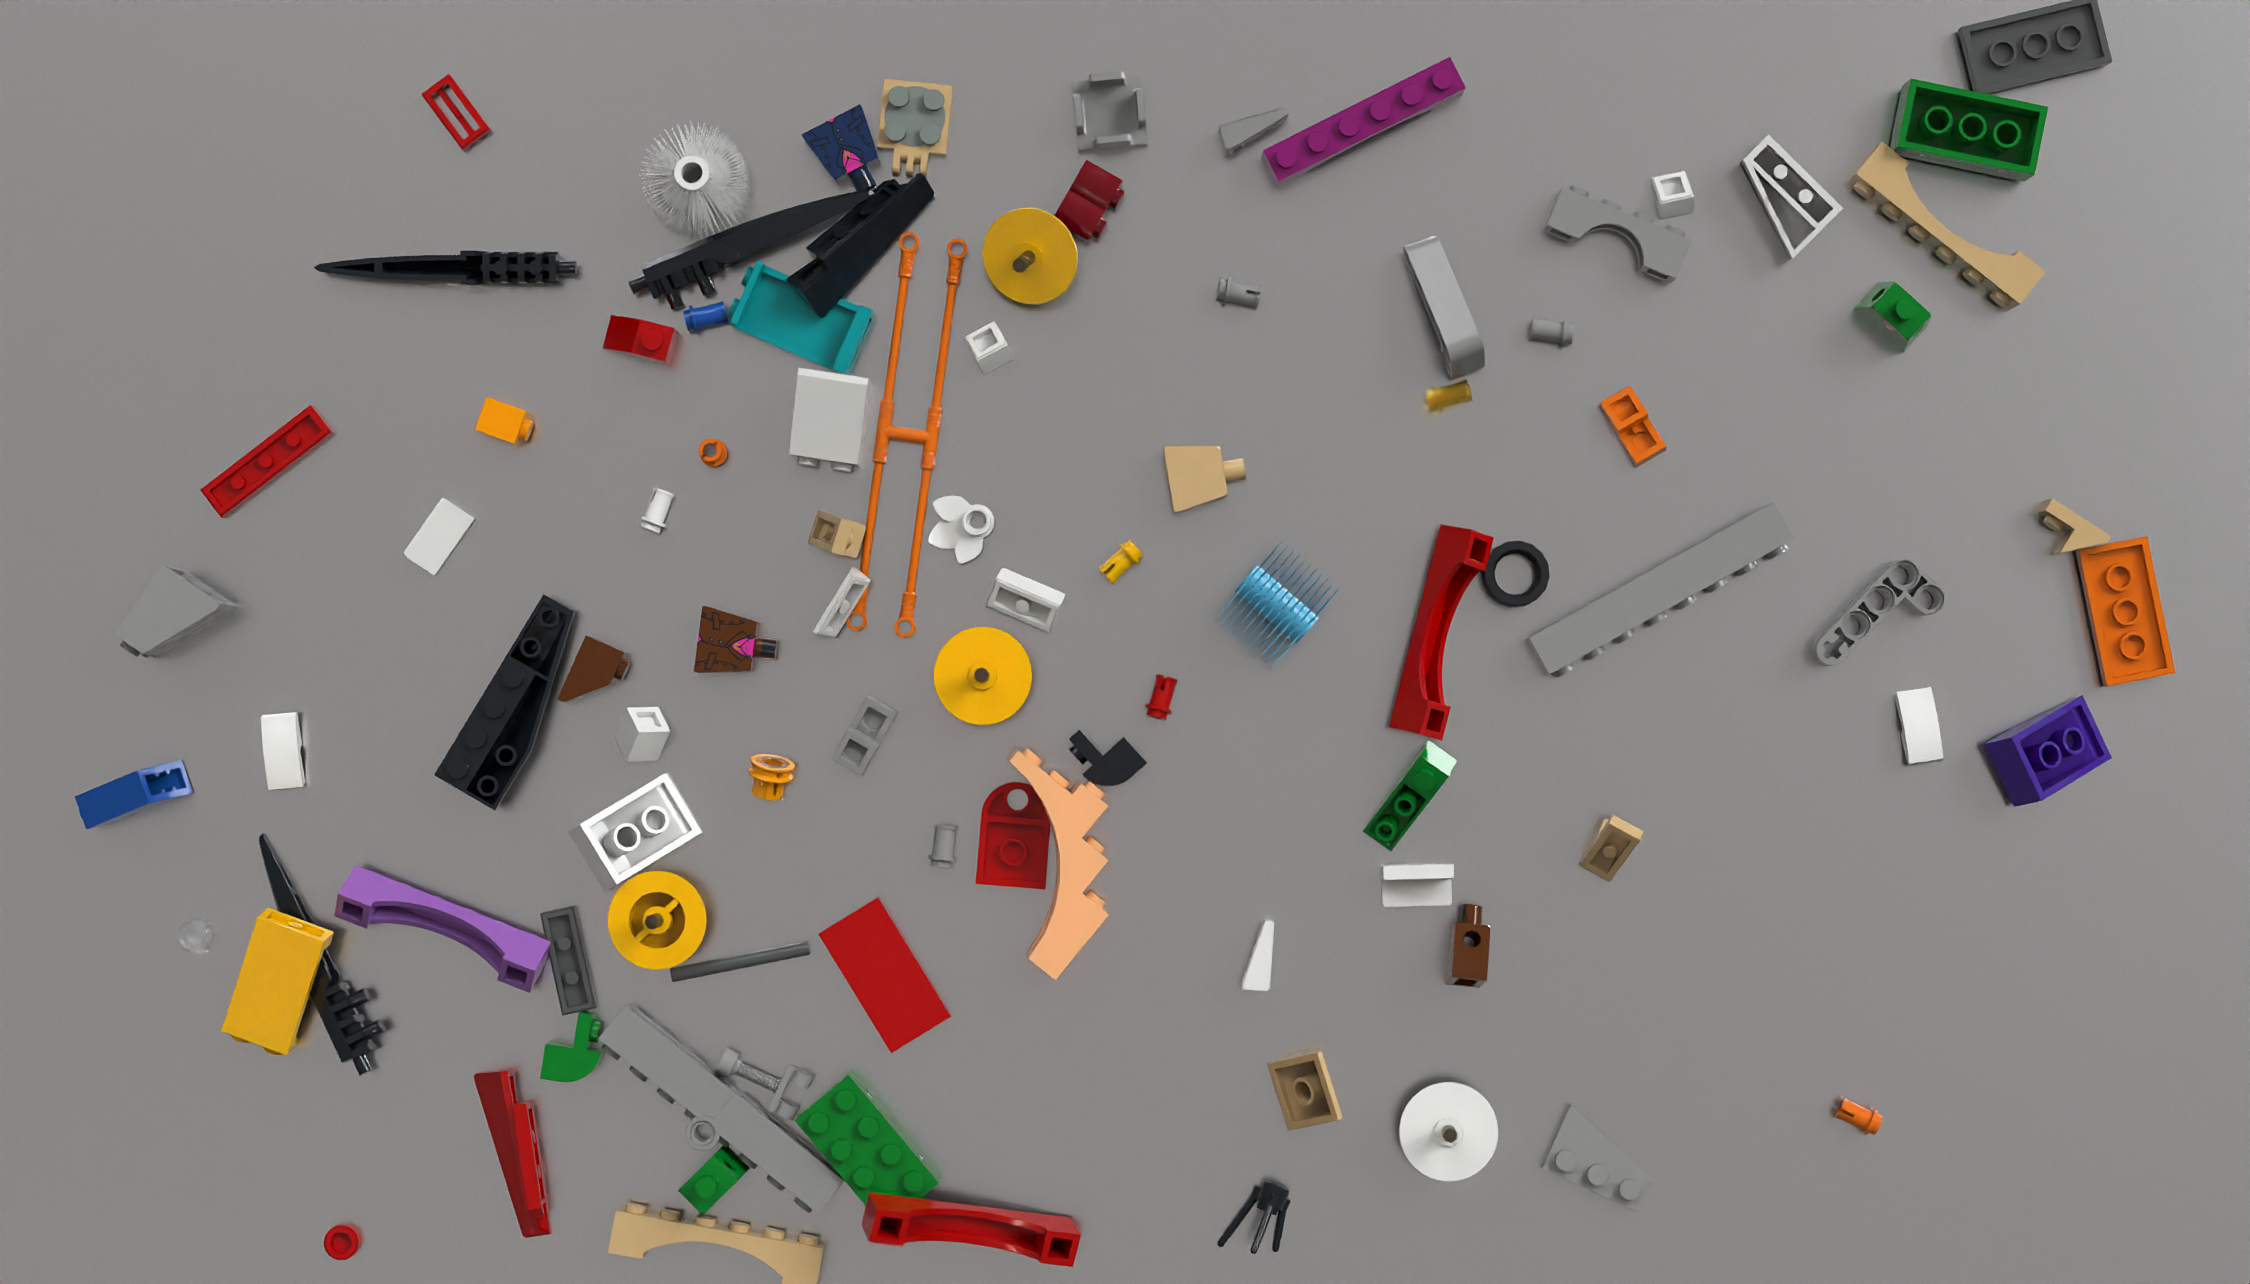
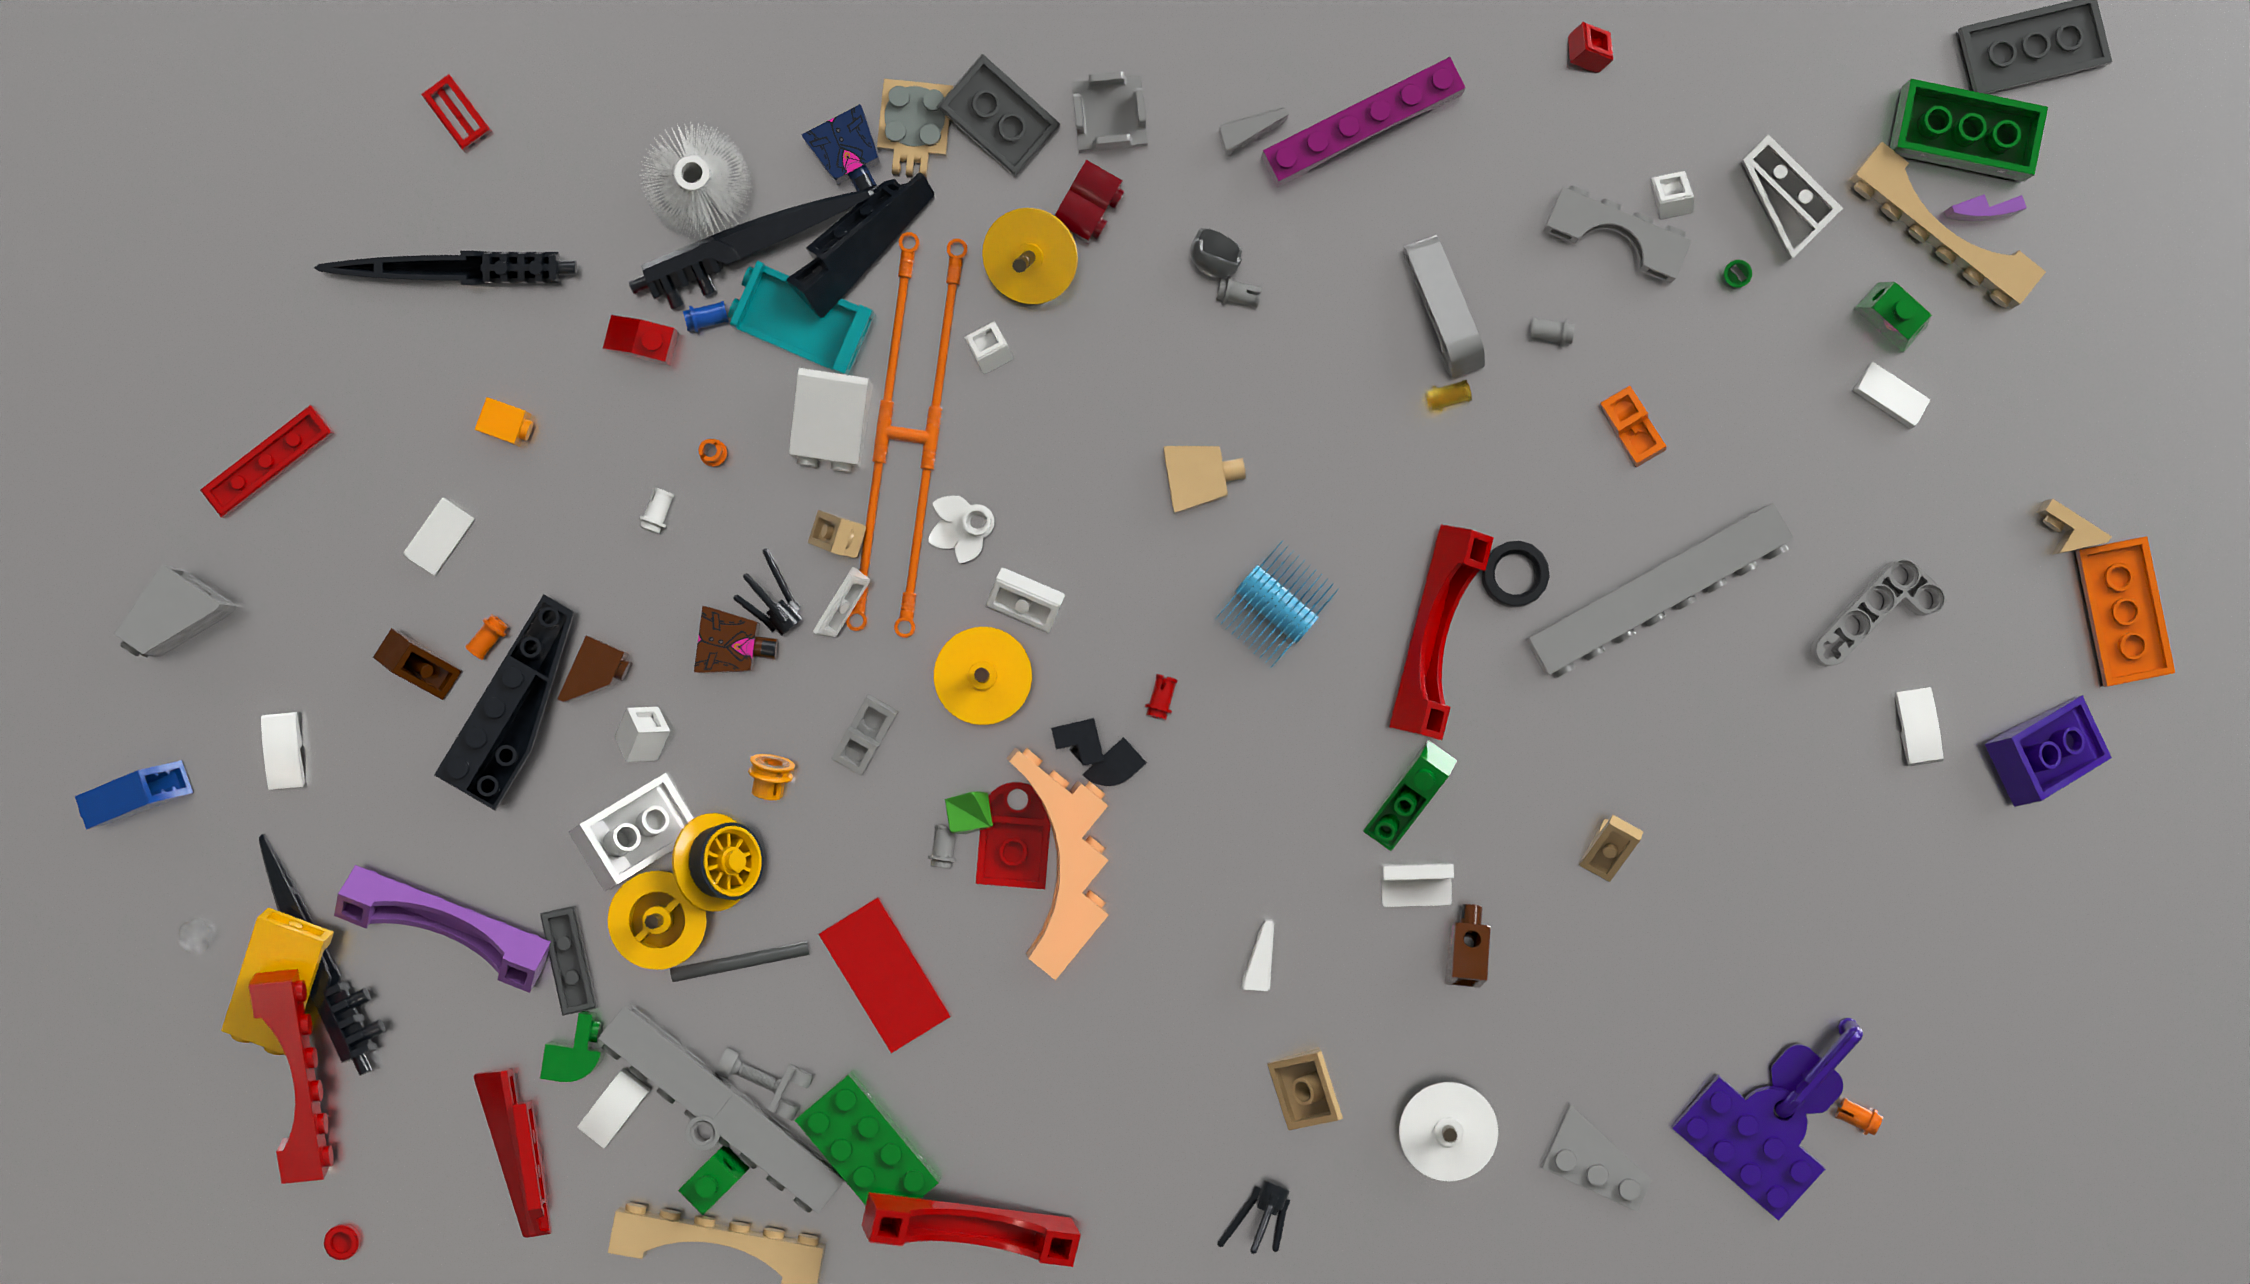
yellow pin [1098,540,1144,584] -> none
none -> red arch [249,969,334,1184]
none -> reddish brown slope [373,628,461,700]
none -> orange pin [465,614,508,660]
none -> white slope [577,1068,651,1149]
none -> yellow piece [672,813,763,912]
none -> black plant [733,548,803,636]
none -> dark grey tile [936,54,1060,176]
none -> bright green slope [945,792,993,834]
none -> black piece [1051,718,1104,766]
none -> dark grey hair [1190,228,1242,278]
none -> red slope [1568,22,1614,73]
none -> dark purple plate [1672,1018,1863,1221]
none -> green hinge [1724,259,1752,288]
none -> white slope [1853,361,1930,429]
none -> medium lavender slope [1944,194,2027,221]

